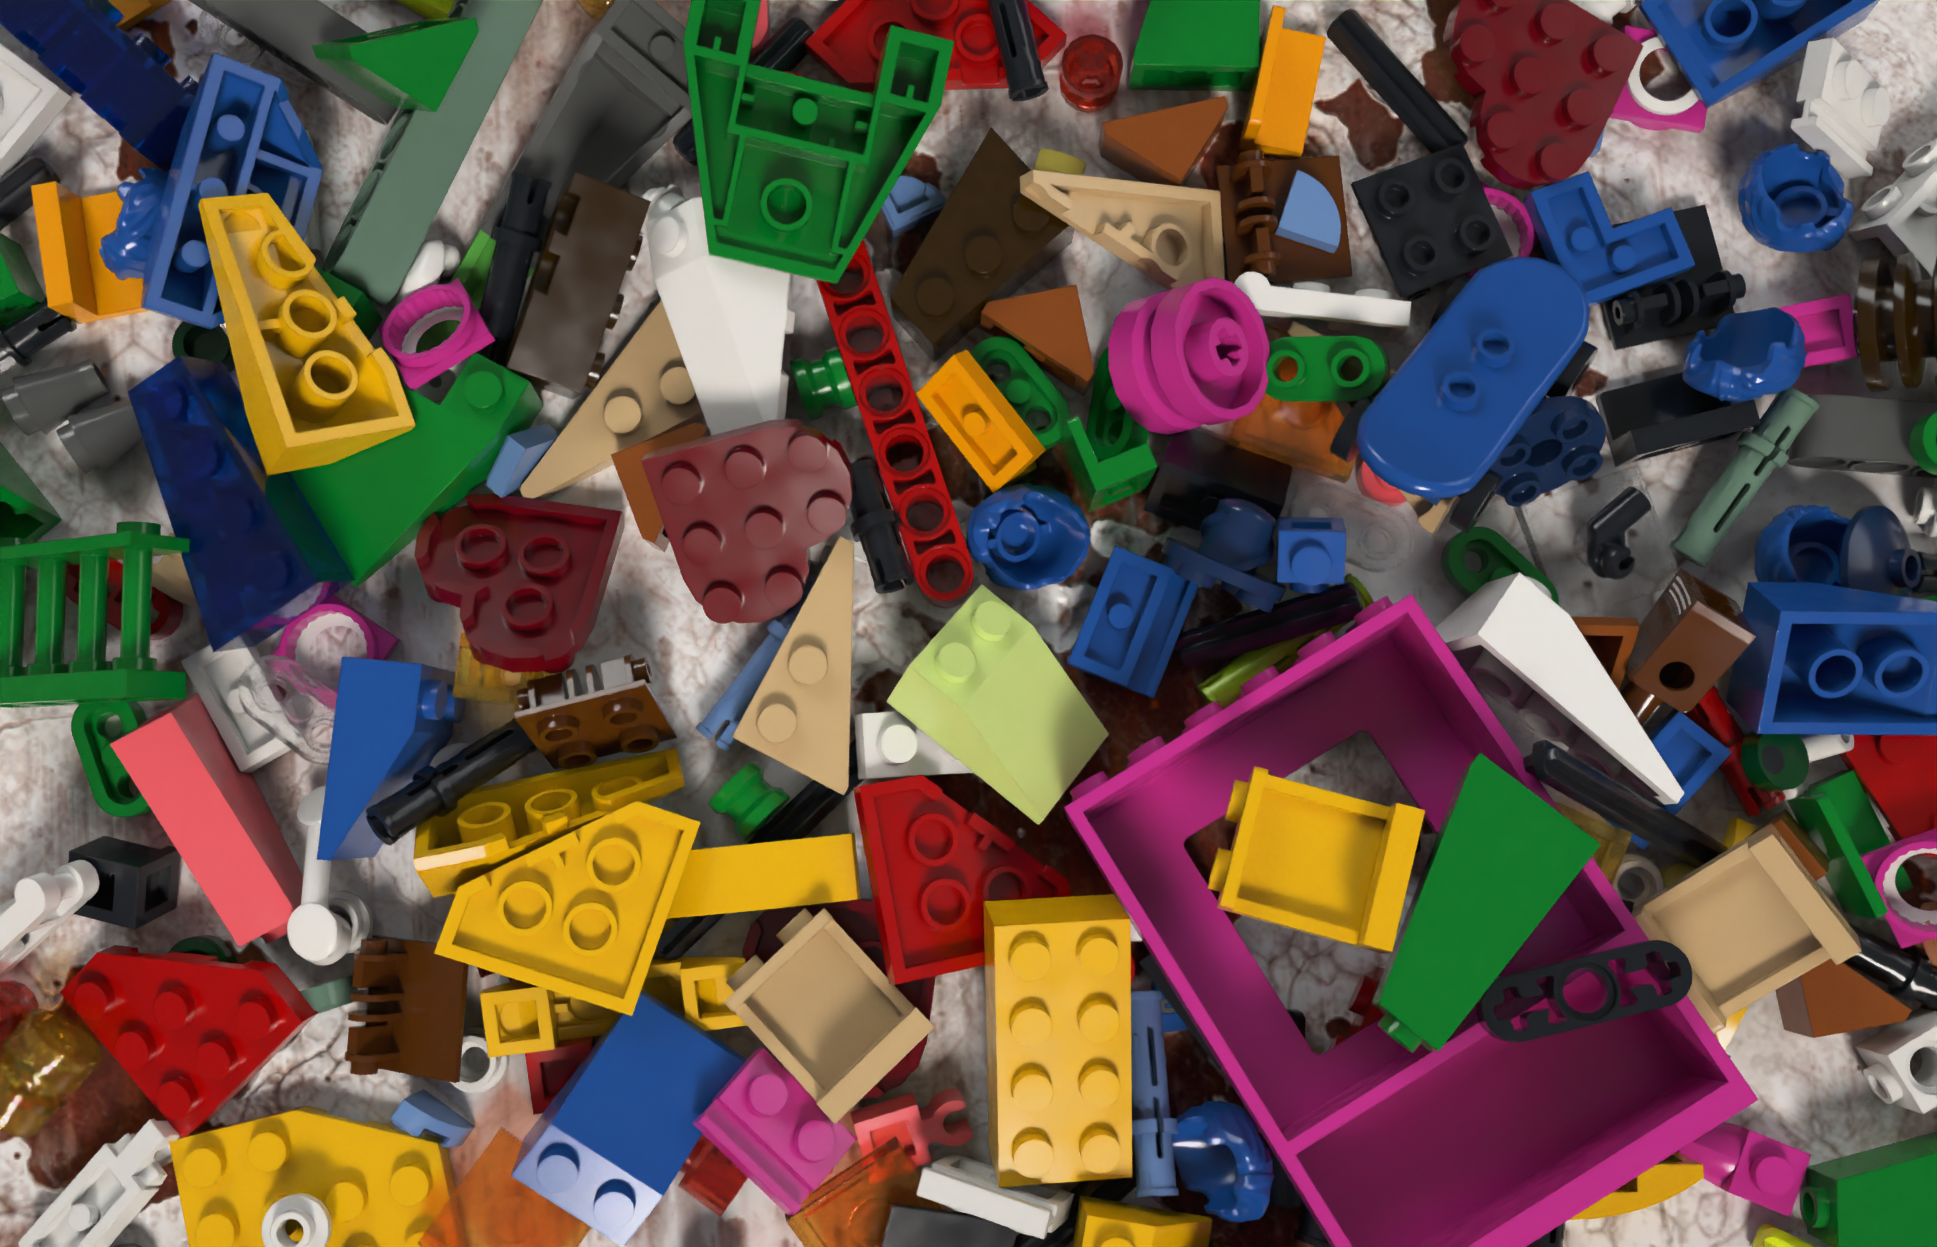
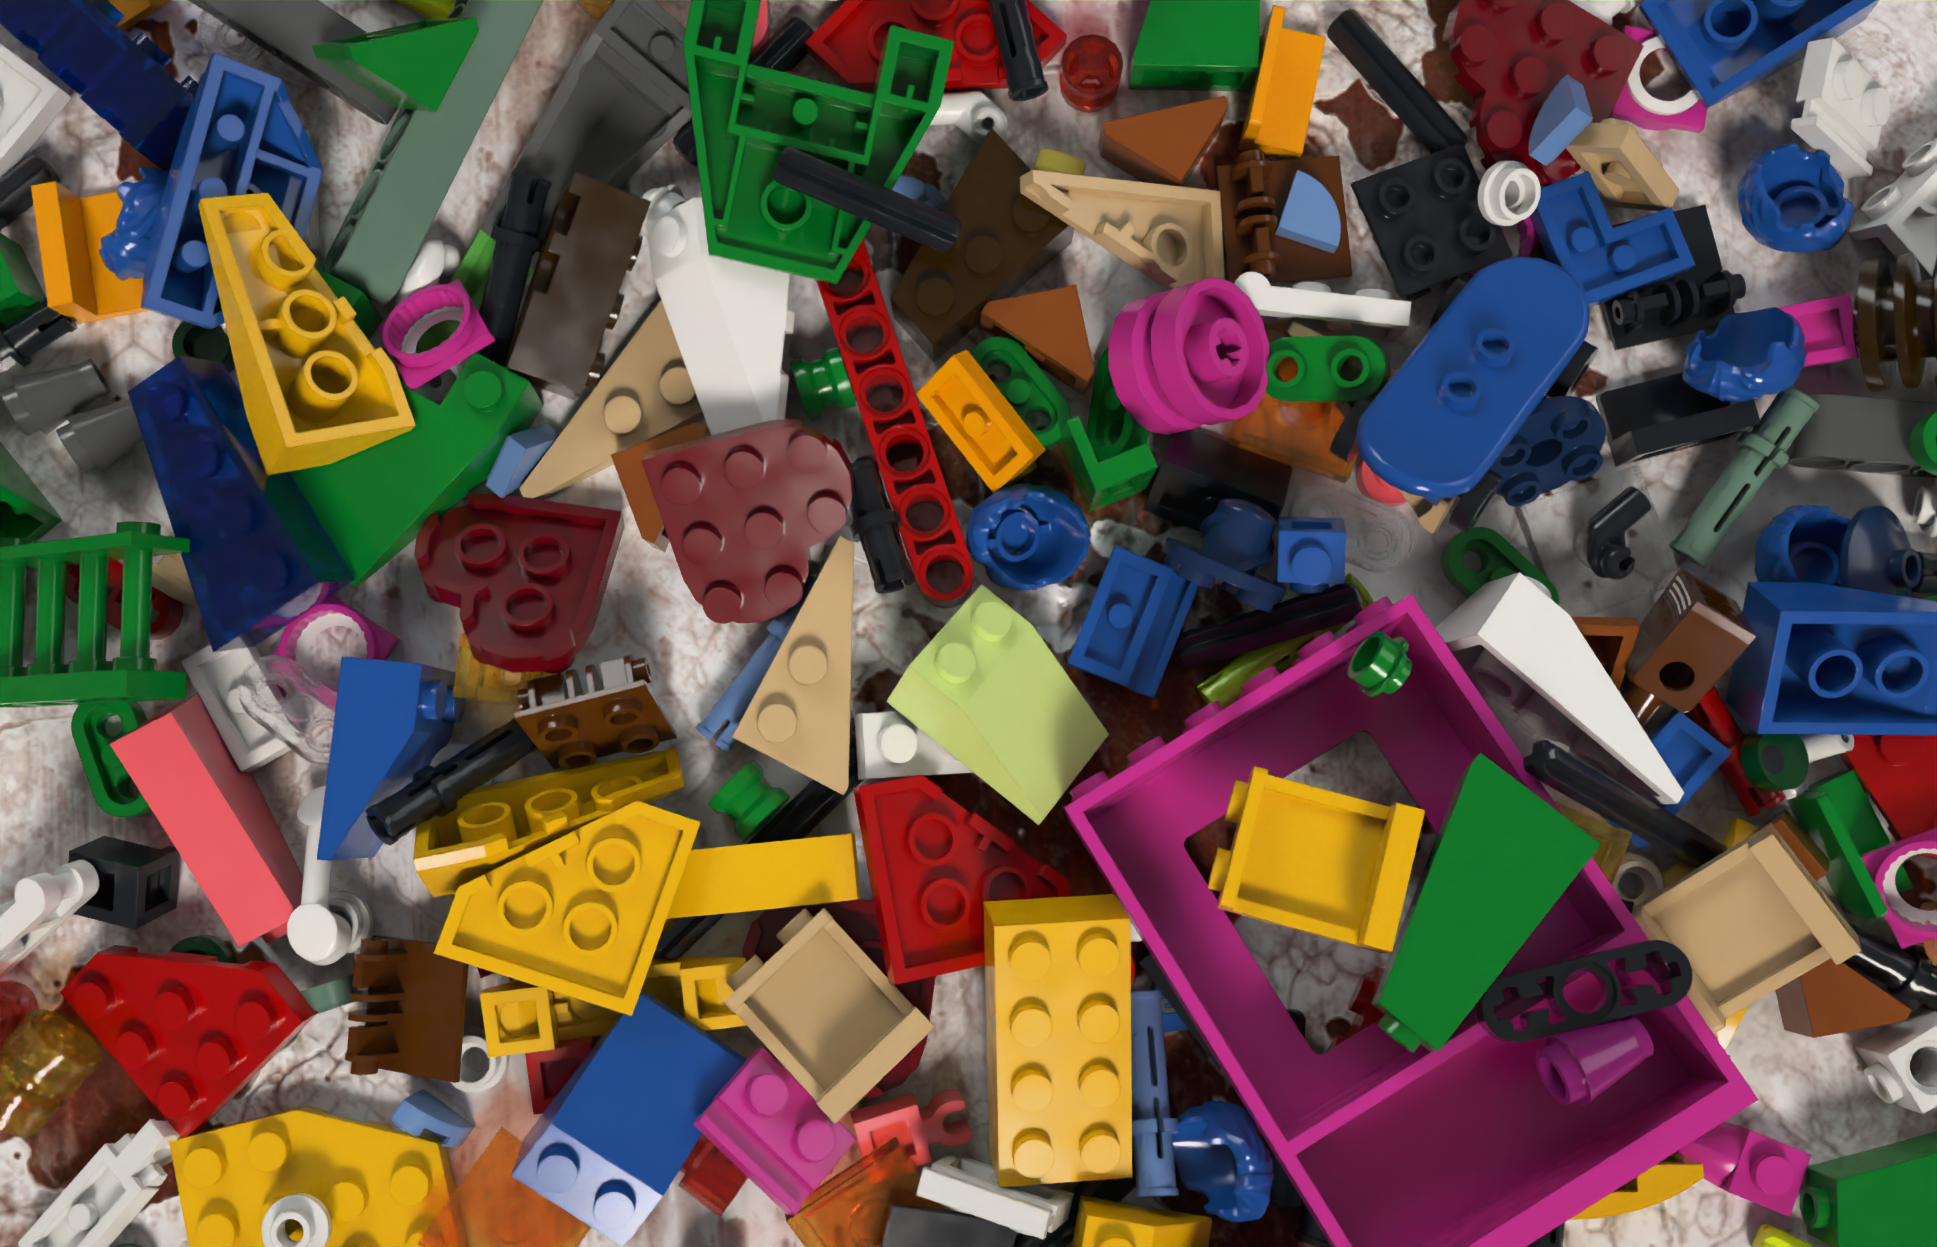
none -> black axle [773,147,962,253]
none -> white arm [929,91,1008,145]
none -> green plate [1347,631,1412,697]
none -> white plate [1478,160,1541,226]
none -> medium blue tile [1528,74,1593,166]
none -> magenta cone [1534,1015,1654,1106]
none -> tan plate [1566,118,1680,212]

